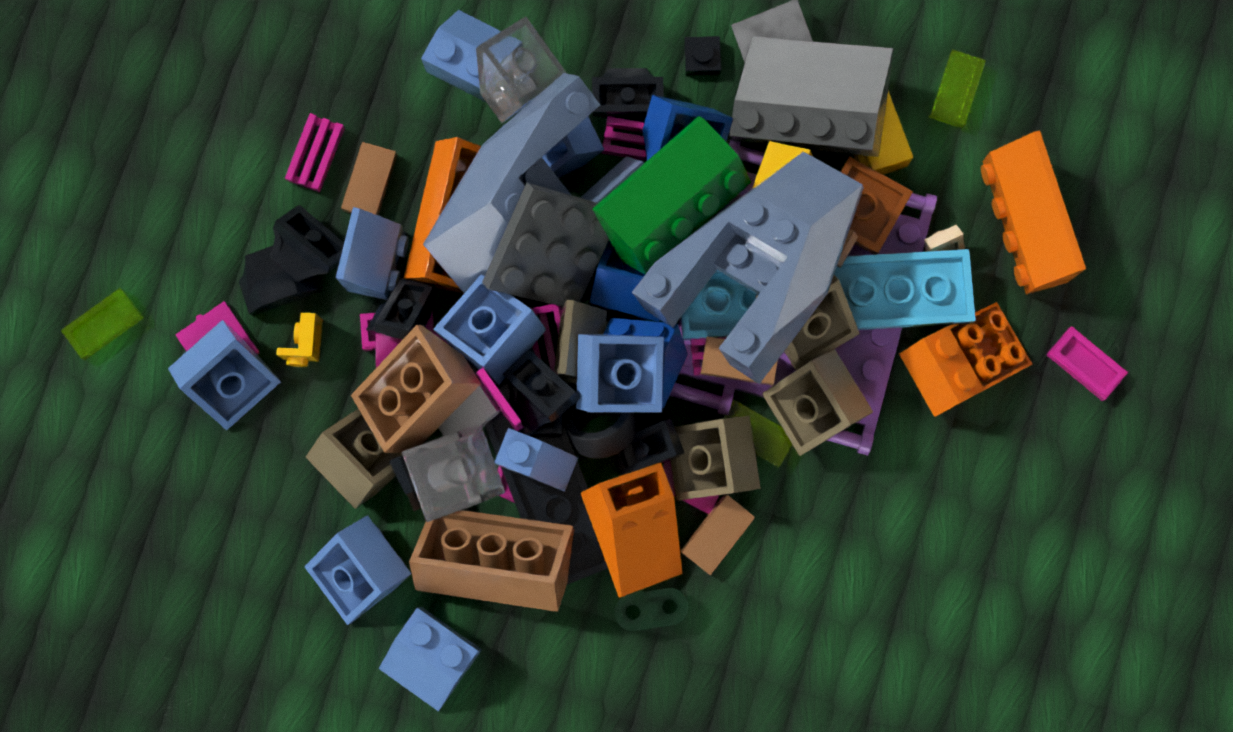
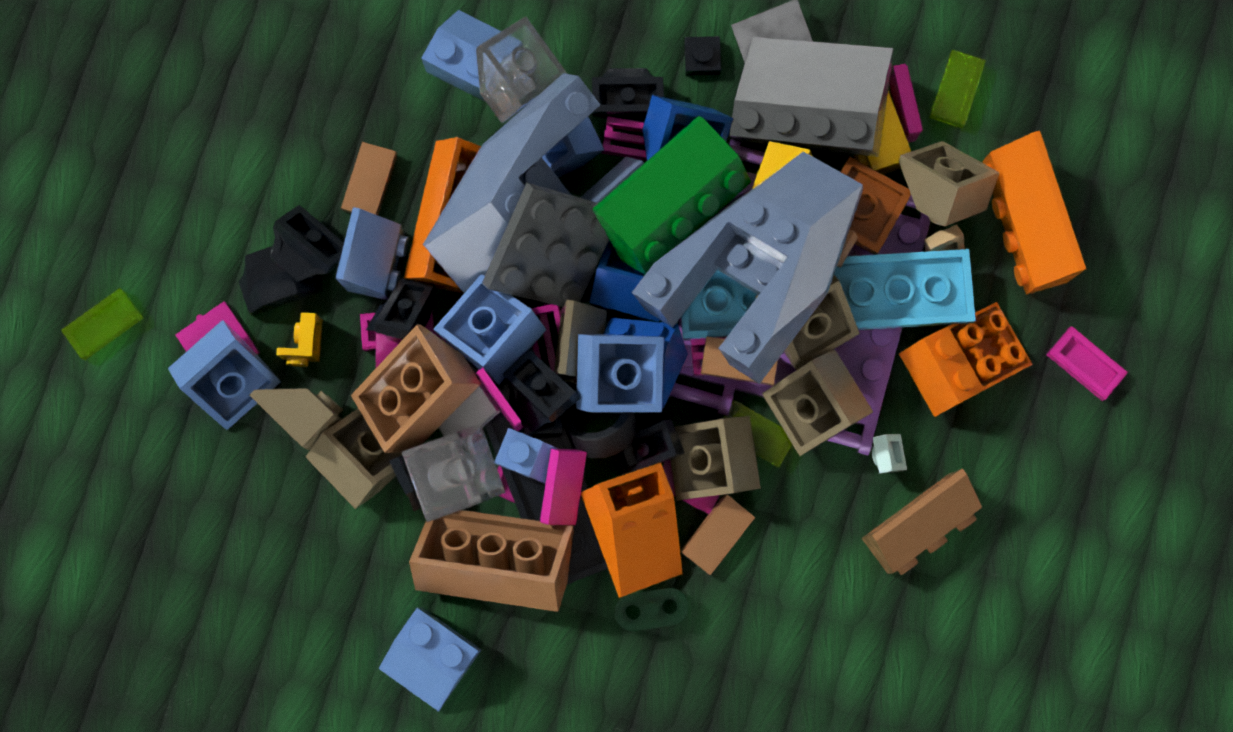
dark pink tile [285,113,345,192] -> none
medium blue slope [304,515,411,625] -> none
none -> dark tan slope [250,389,343,450]
none -> dark pink tile [540,449,587,525]
none -> medium nougat slope [861,469,982,575]
none -> light aqua plate [872,434,907,473]
none -> dark pink tile [889,63,923,143]
none -> dark tan slope [899,141,1000,226]

